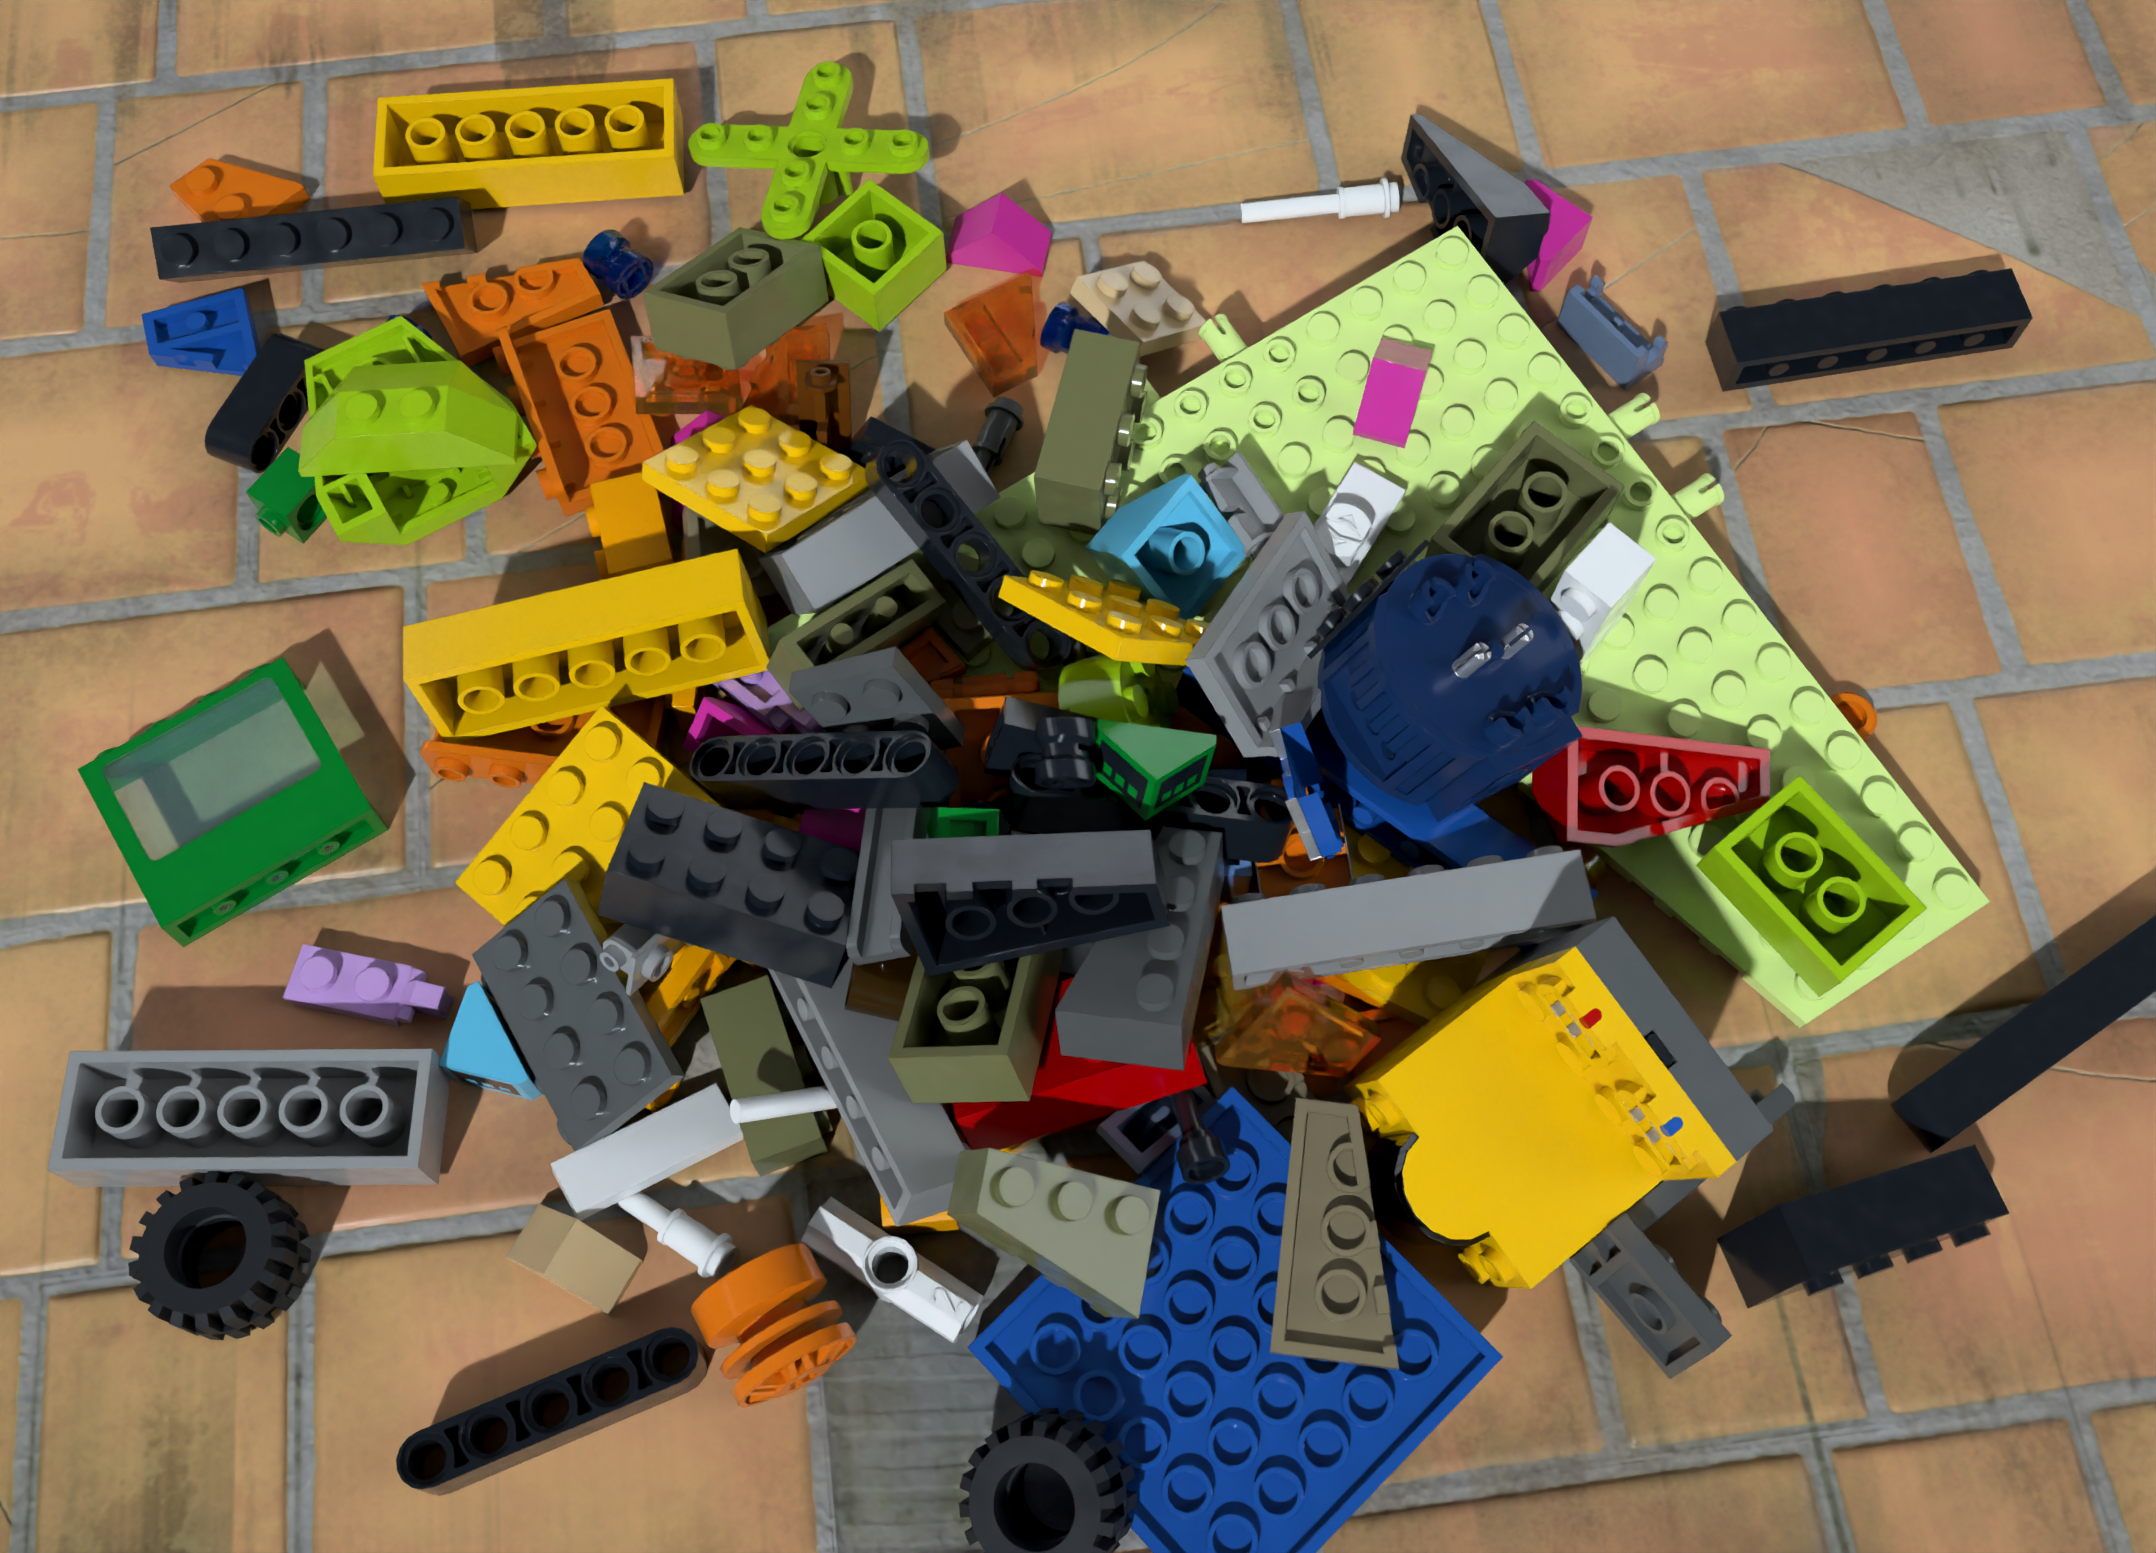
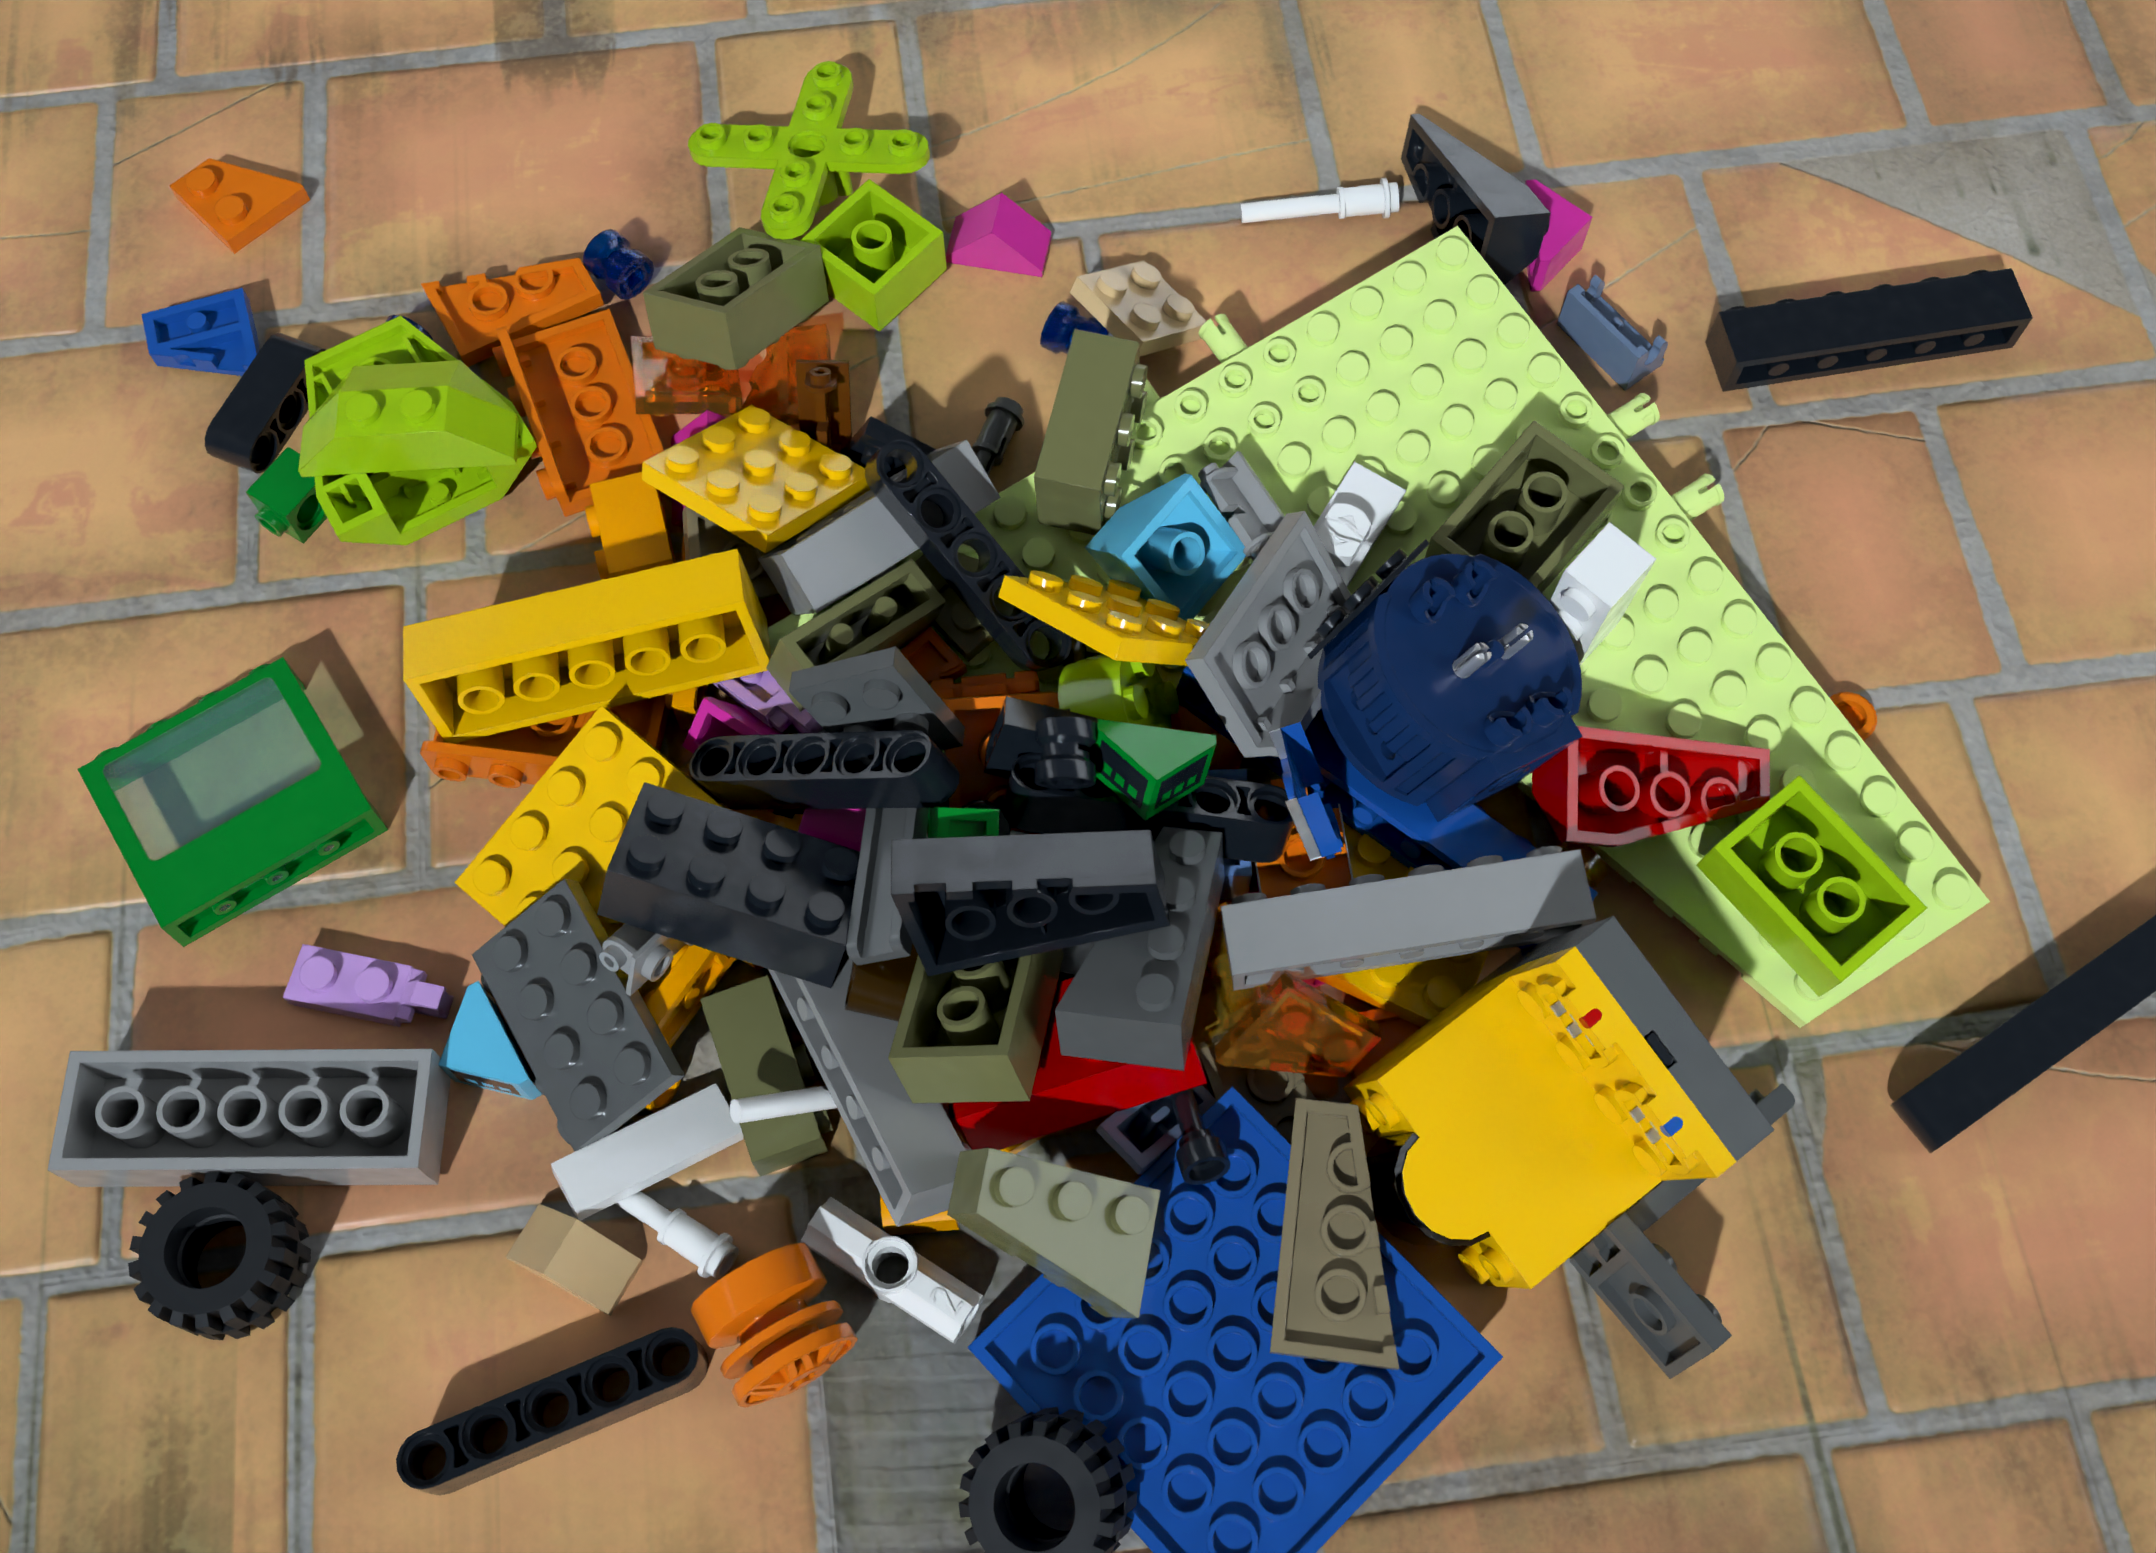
black brick [150,197,478,283] -> none
yellow brick [373,78,684,209] -> none
clear orange wing [943,273,1038,398] -> none
dark pink slope [1352,338,1433,448] -> none
black wedge [1717,1144,2009,1308] -> none

